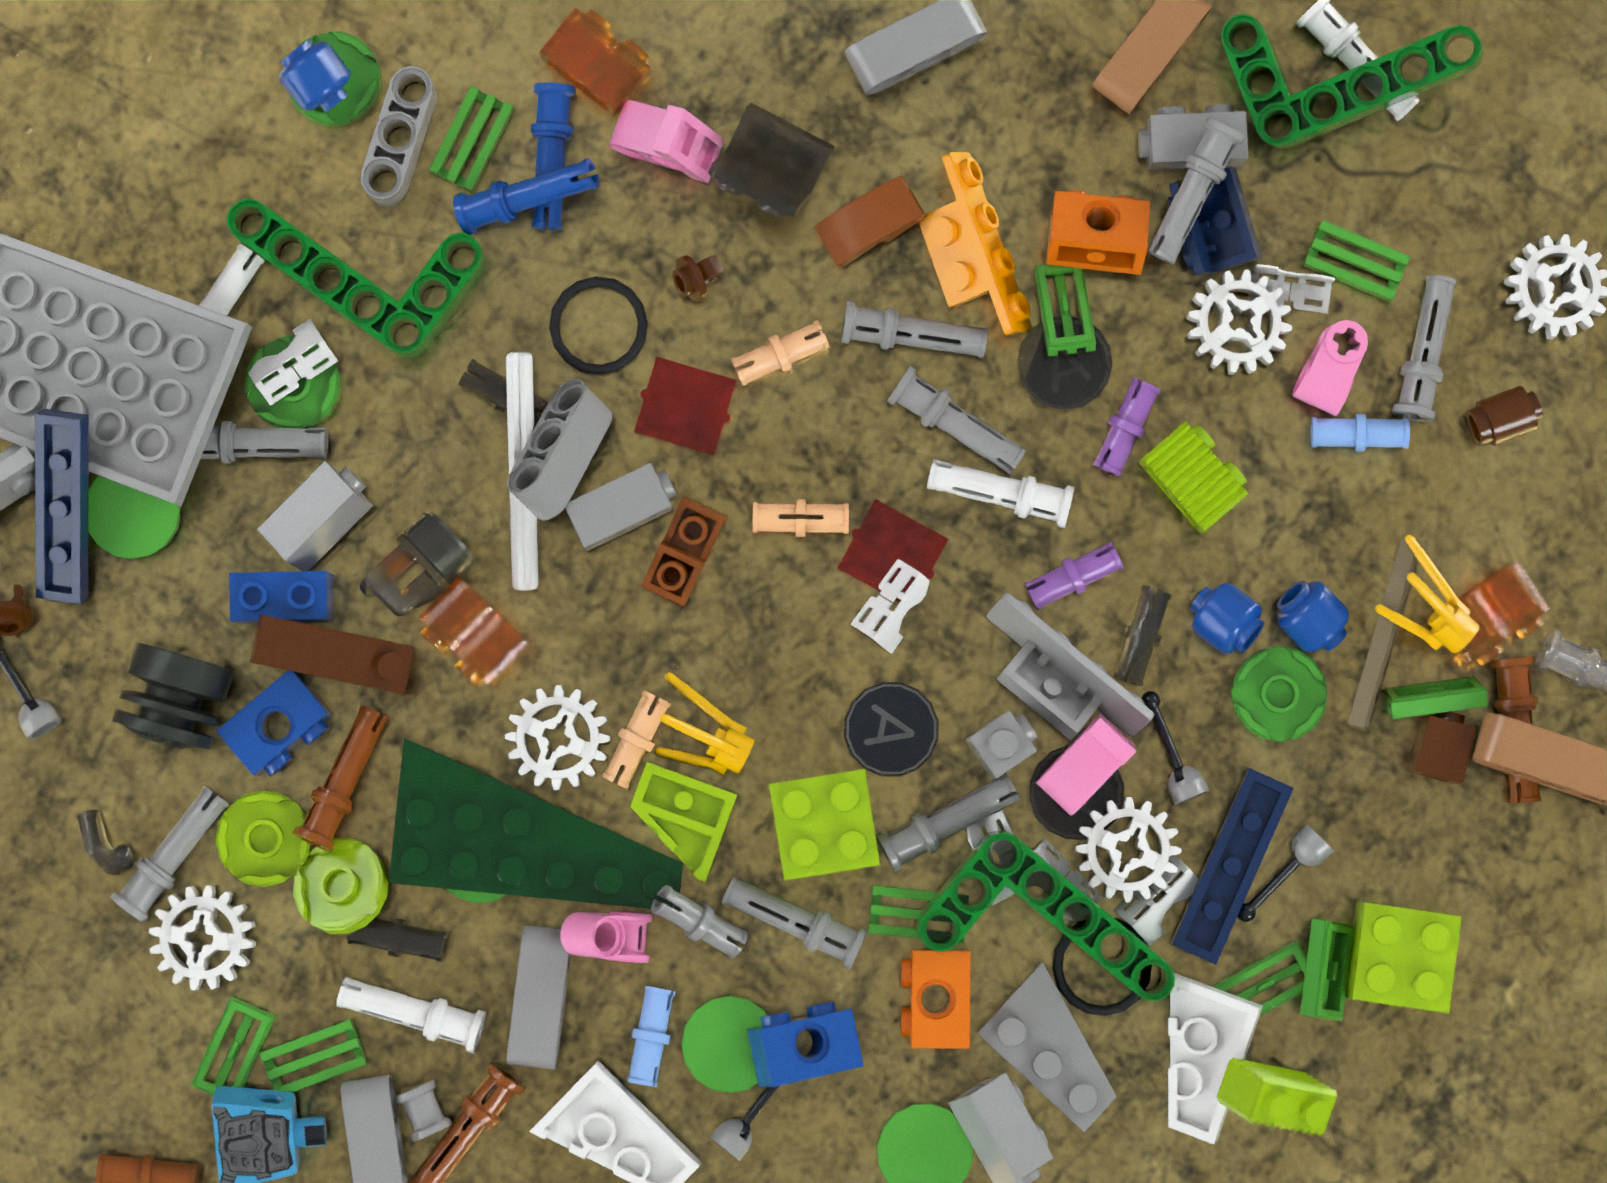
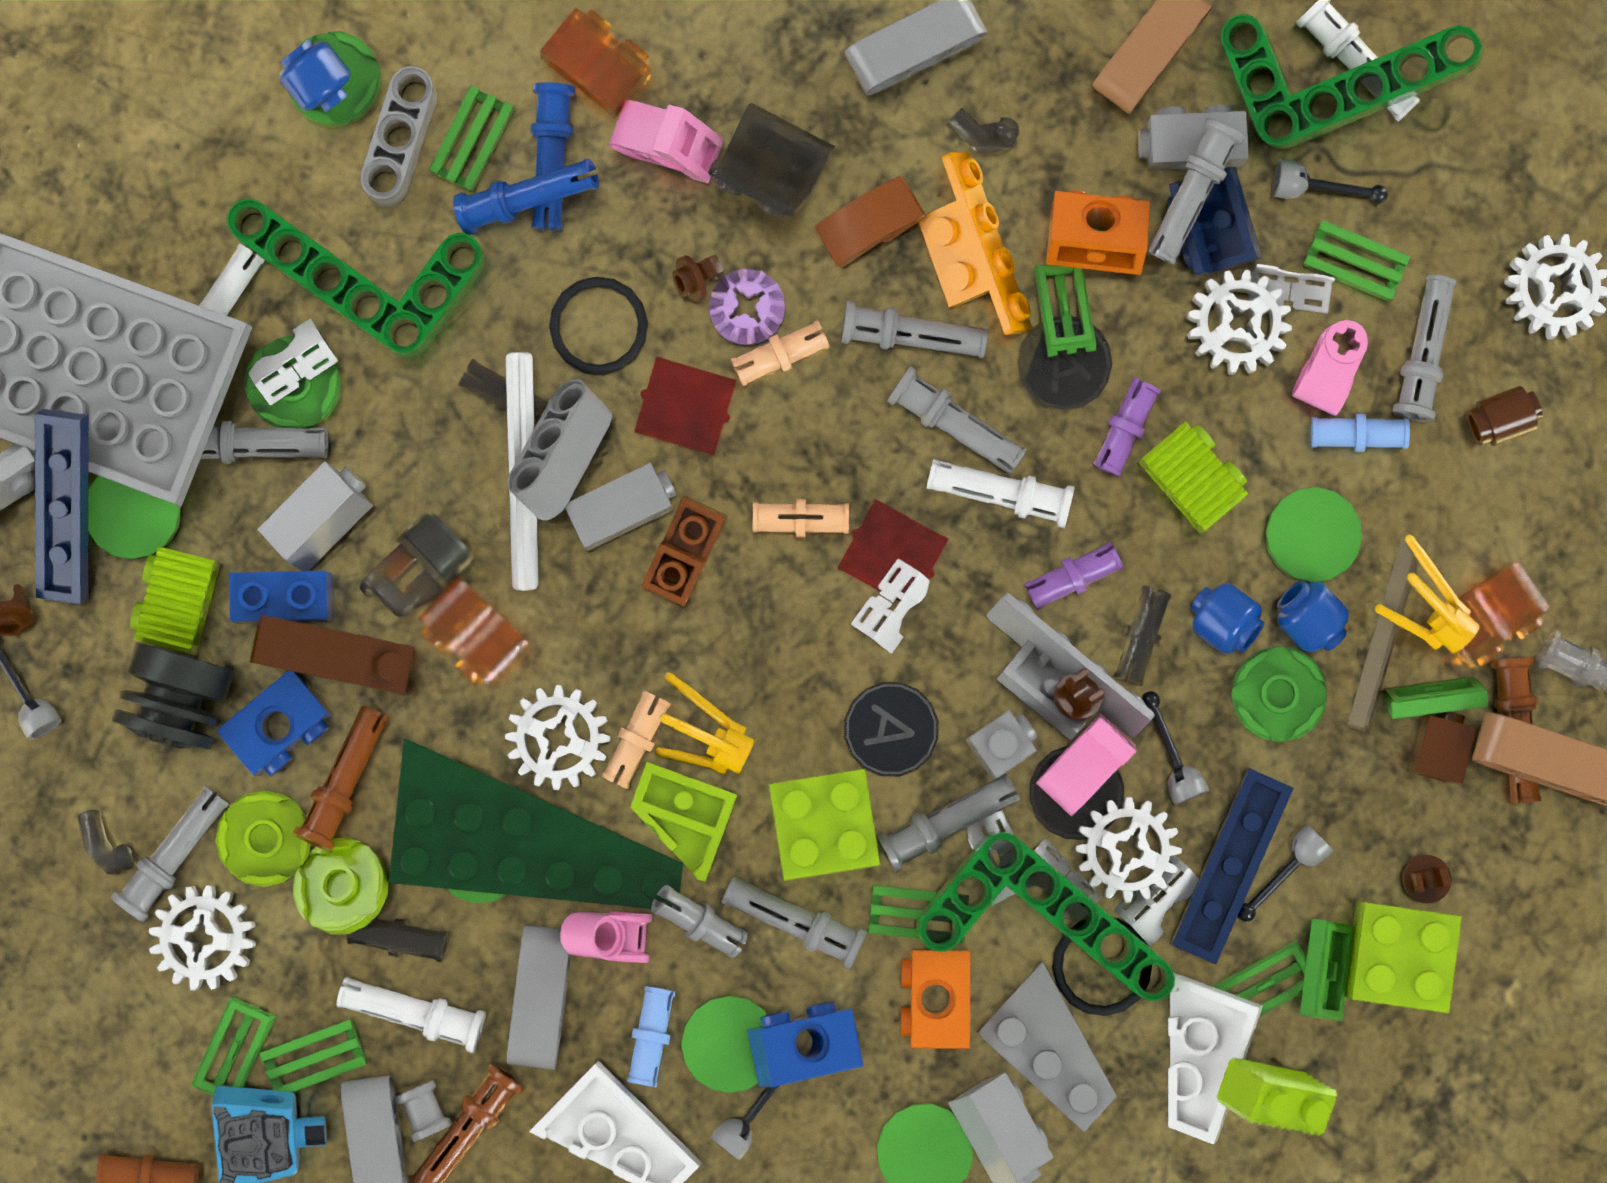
none -> lime brick [130,546,221,656]
none -> lavender gear [709,268,785,345]
none -> clear smoke arm [947,108,1020,153]
none -> reddish brown plate [1054,668,1105,721]
none -> bright green tile [1266,487,1363,583]
none -> hinge [1272,159,1388,204]
none -> reddish brown plate [1402,855,1452,904]

